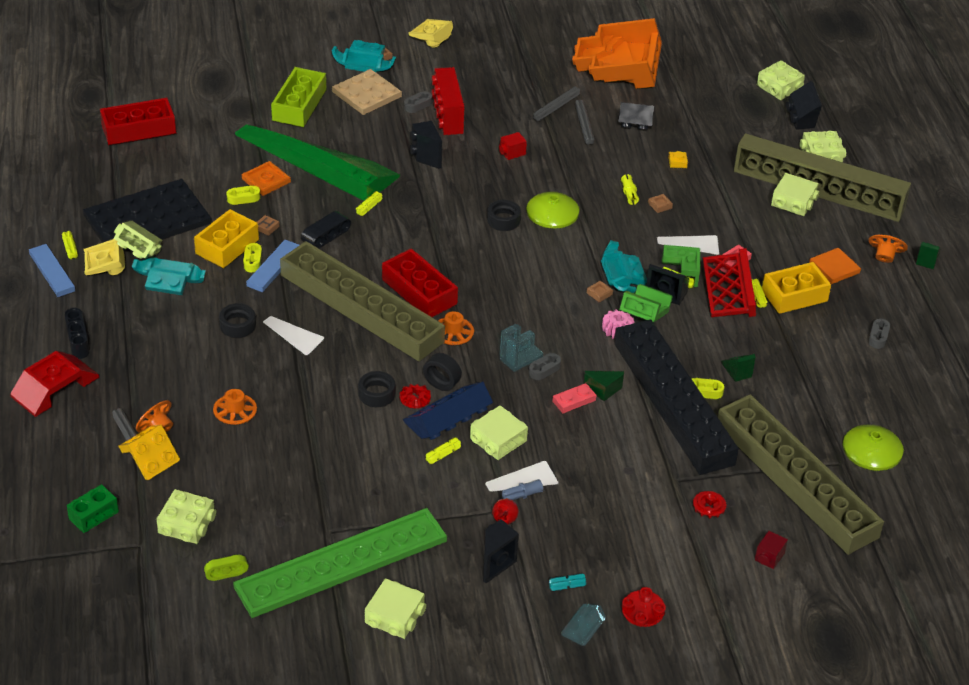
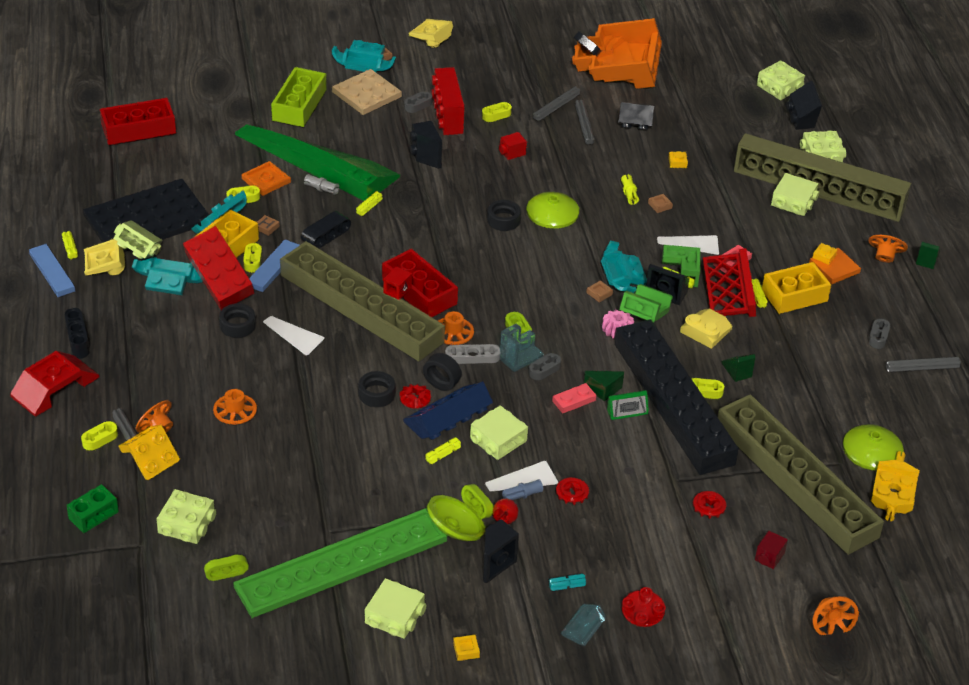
none -> neon yellow beam [81,421,118,451]
none -> red brick [183,226,254,310]
none -> teal plate [191,190,247,234]
none -> light grey pin [304,174,339,195]
none -> red brick [383,266,412,300]
none -> lime dish [427,495,485,541]
none -> light grey beam [445,344,501,364]
none -> yellow plate [453,635,480,661]
none -> lime plate [461,484,493,519]
none -> neon yellow beam [482,102,512,122]
none -> lime plate [505,312,532,342]
none -> red gear [556,478,589,505]
none -> beam [573,31,602,57]
none -> slope [607,390,649,420]
none -> light yellow slope [680,309,733,349]
none -> yellow plate [813,243,837,265]
none -> orange wheel [813,596,859,635]
none -> yellow plate [871,451,920,521]
none -> dark grey axle [886,357,961,372]

